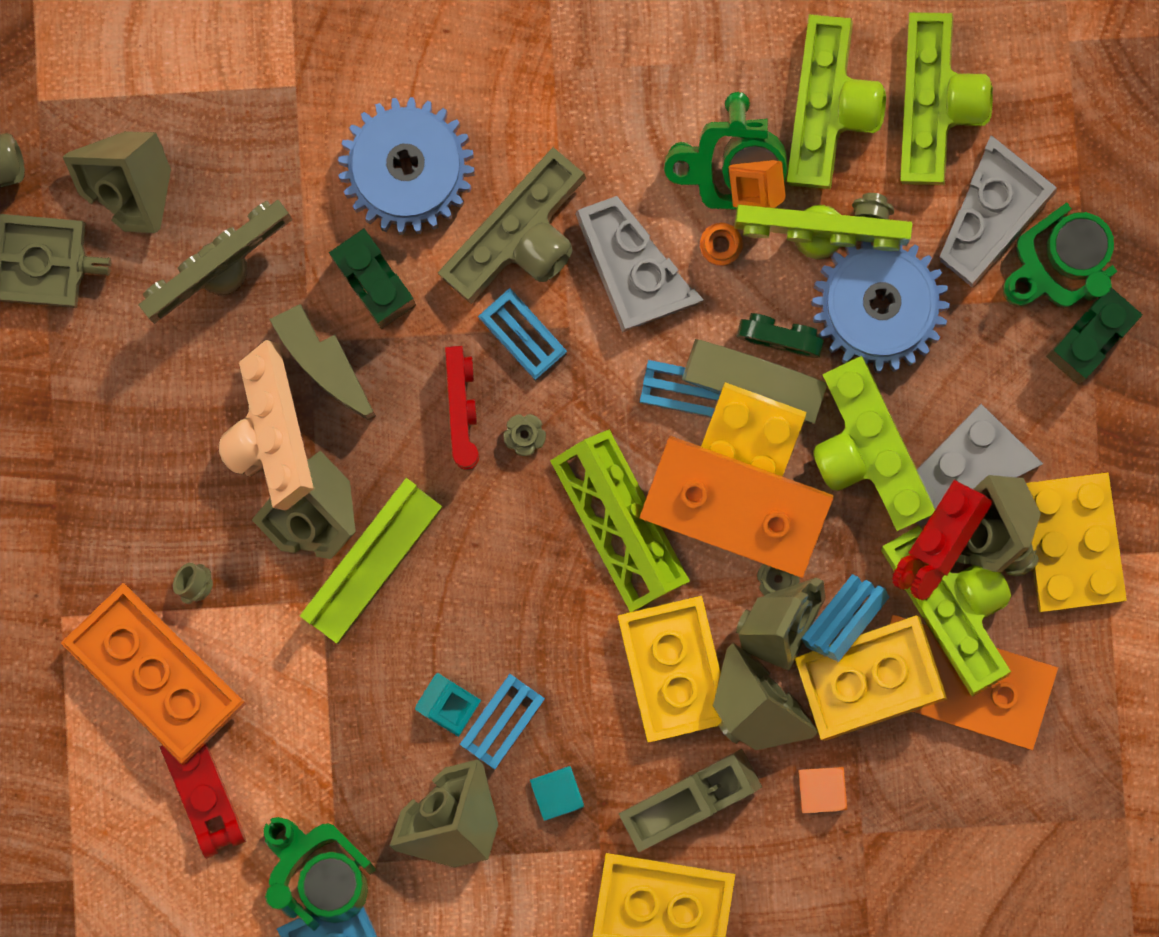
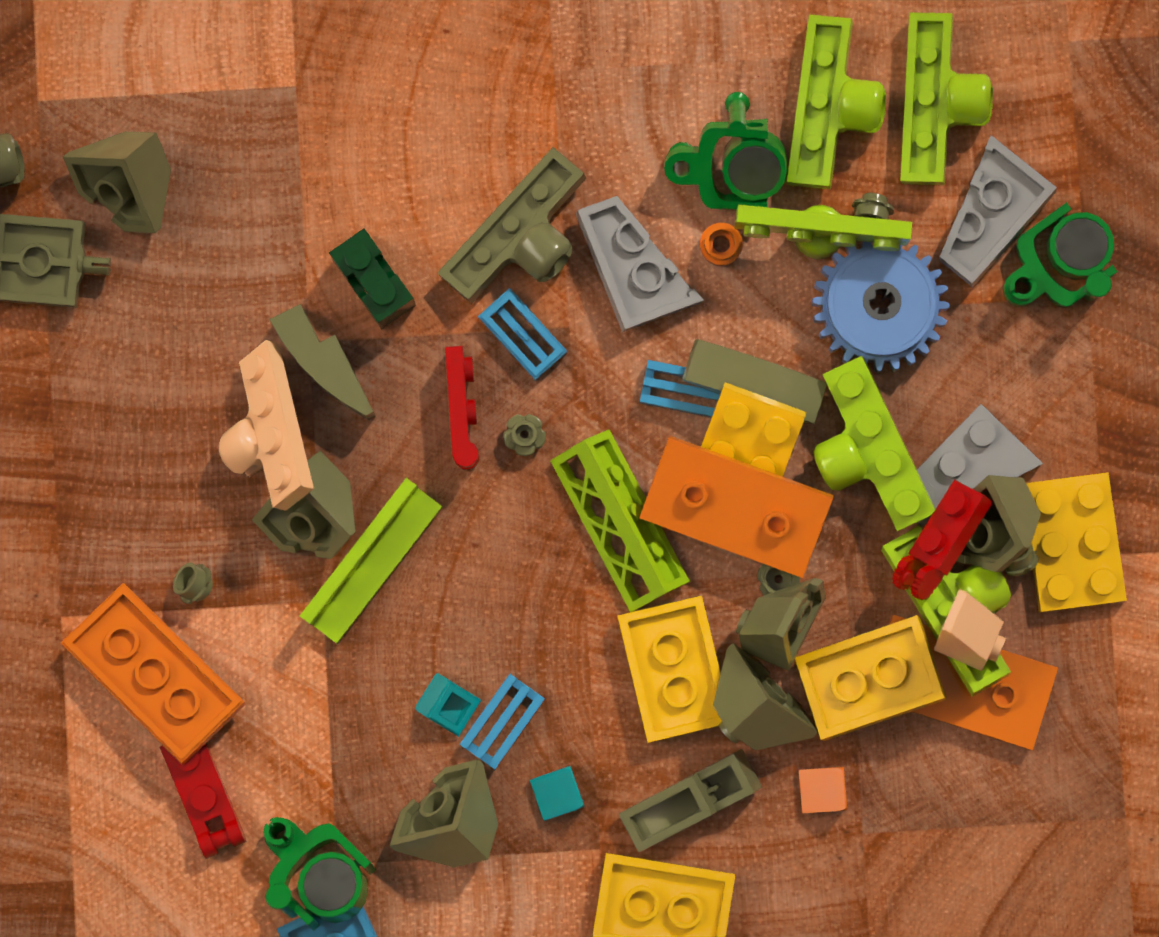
olive plate [138,200,292,324] -> none
medium blue gear [338,97,475,235] -> none
orange slope [729,160,786,208] -> none
dark green plate [736,313,824,358] -> none
dark azure tile [801,574,889,662] -> none
dark green brick [1046,287,1143,385] -> none
none -> light nougat slope [933,589,1006,671]

